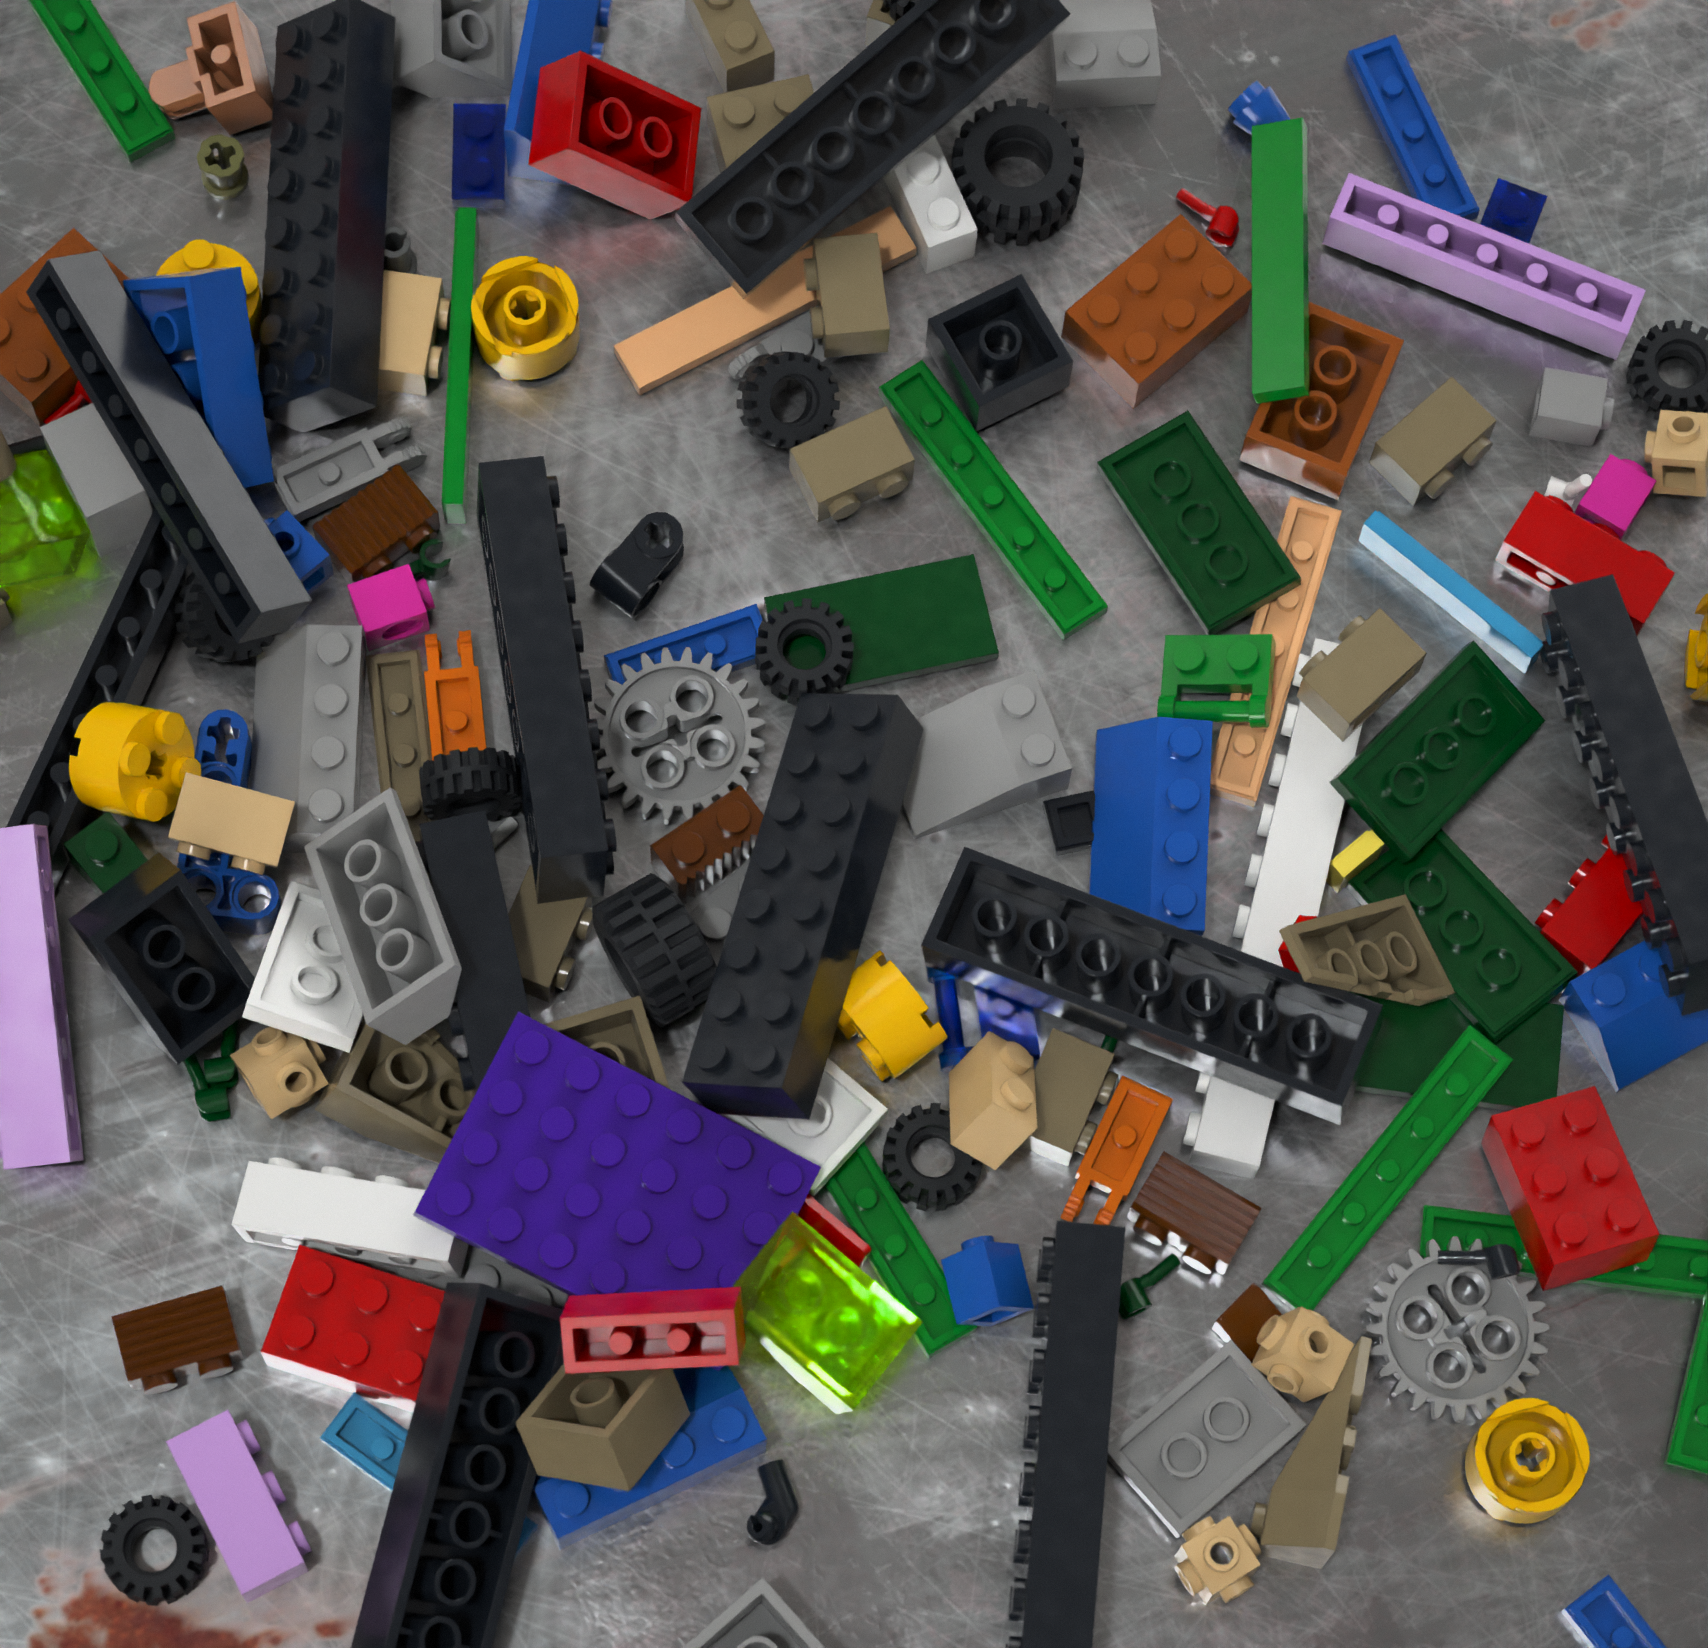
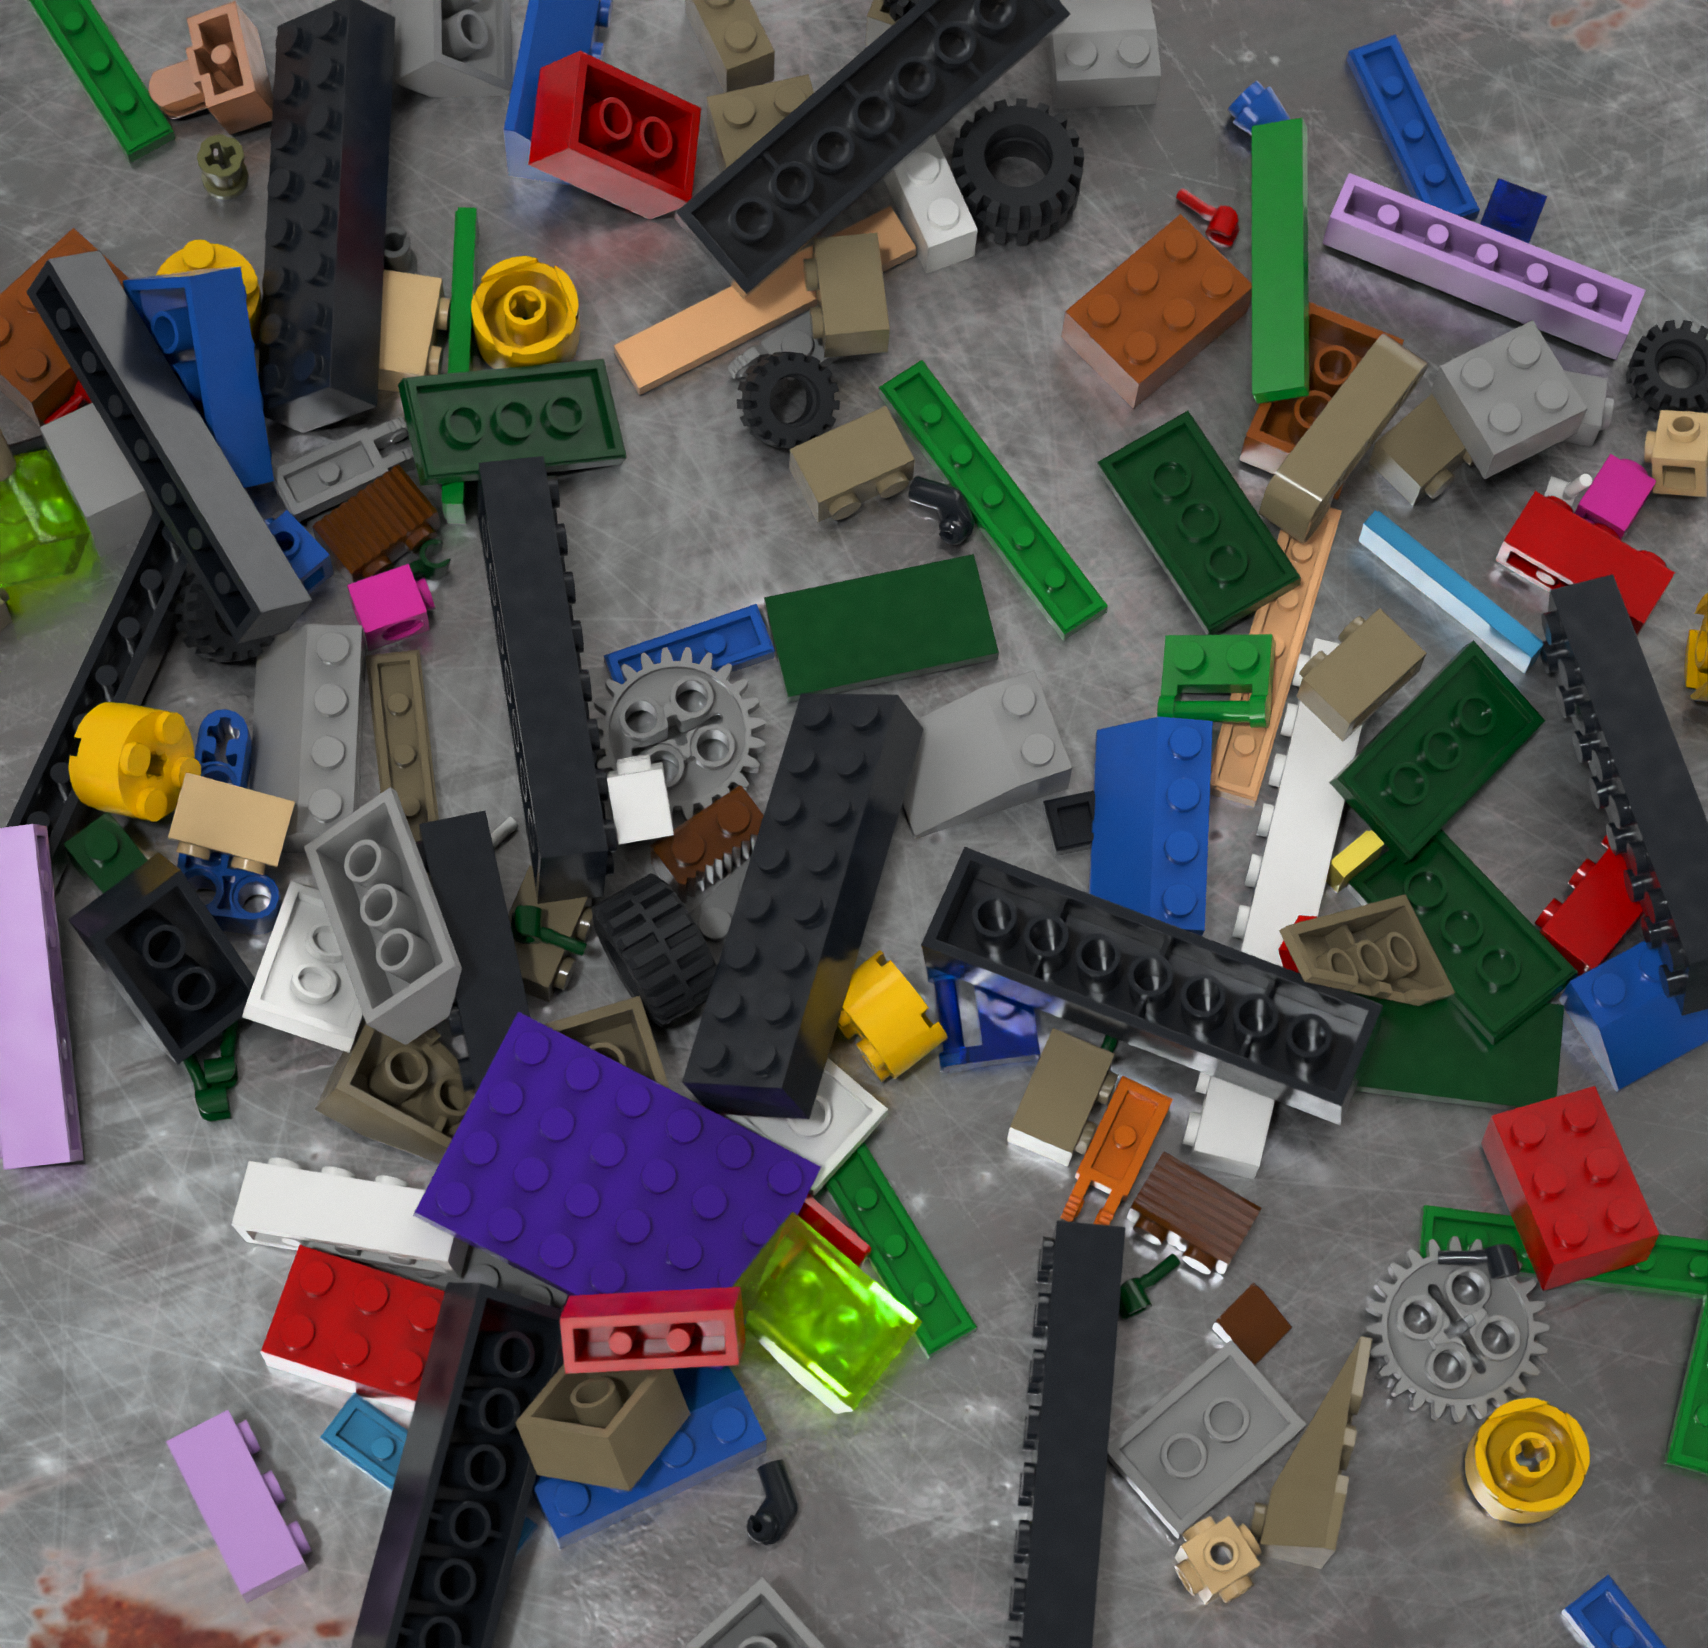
black tyre [100,1495,209,1606] -> none
reddish brown brick [111,1285,244,1395] -> none
tan brick [230,1027,329,1119] -> none
black tyre [419,747,522,821] -> none
orange hinge [424,630,487,761] -> none
clear blue plate [452,104,507,208] -> none
black piece [589,512,684,619] -> none
black tyre [755,598,854,705] -> none
black tyre [882,1103,983,1212] -> none
black brick [925,274,1073,432] -> none
blue brick [941,1236,1034,1327] -> none
tan brick [949,1031,1037,1170] -> none
tan brick [1251,1306,1355,1403] -> none
green tile [1261,1025,1513,1311] -> none
none -> dark green tile [398,358,627,486]
none -> dark green hand [511,905,587,956]
none -> white brick [607,754,674,845]
none -> black arm [908,476,975,545]
none -> dark tan beam [1259,334,1429,544]
none -> light grey brick [1431,320,1587,479]

